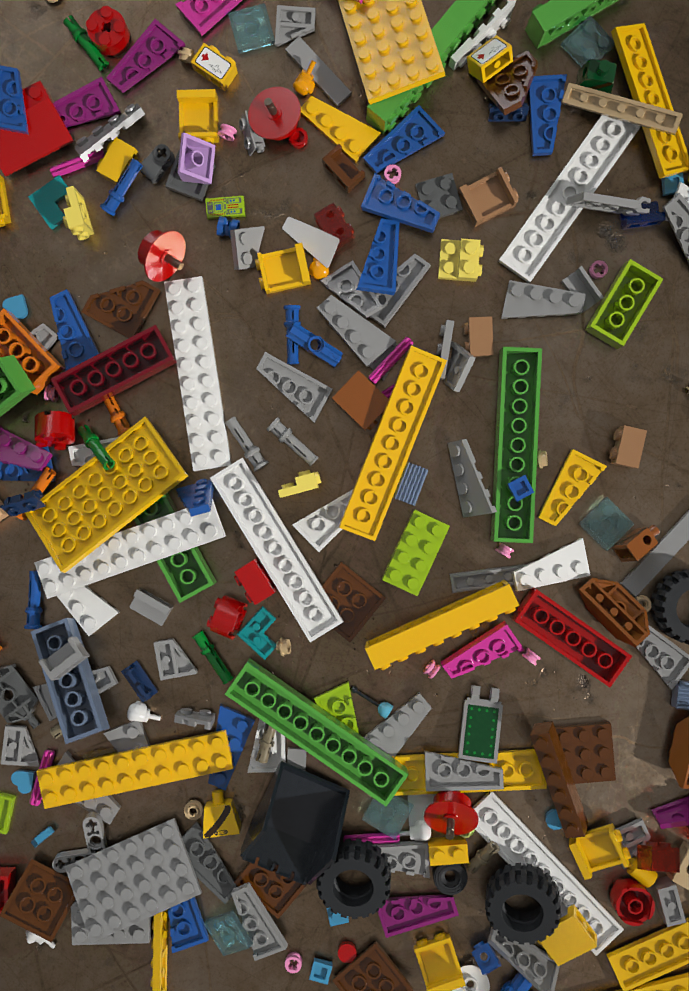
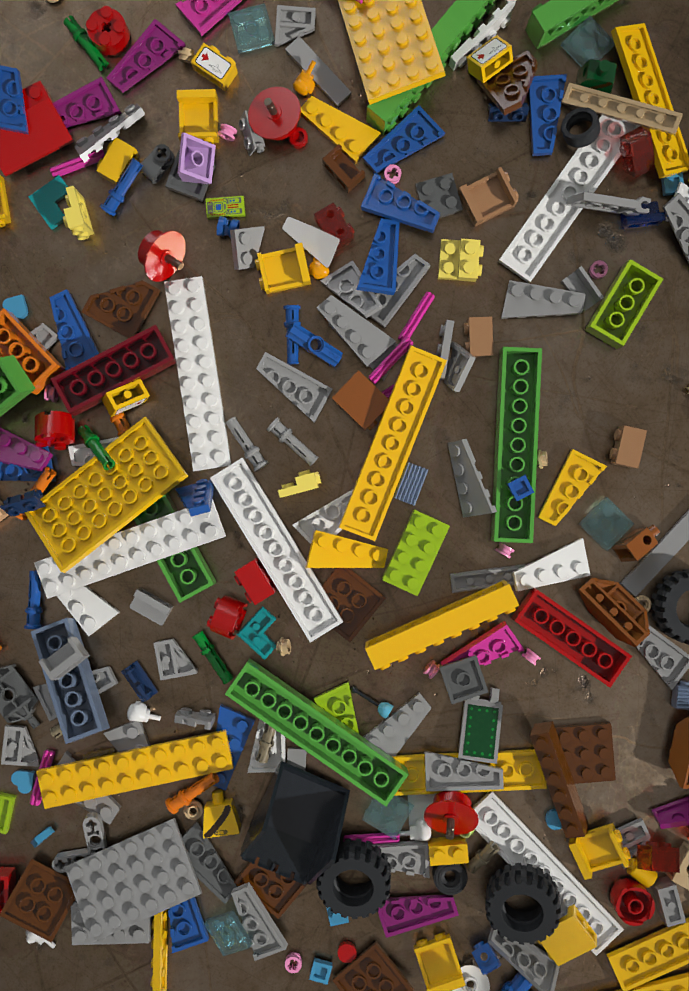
none -> yellow brick [102,378,150,417]
none -> orange pin [165,772,220,814]
none -> yellow wing [305,530,388,568]
none -> dark pink axle [398,291,435,341]
none -> dark grey plate [439,654,488,704]
none -> black tyre [561,107,601,148]
none -> clear red brick [620,126,655,178]

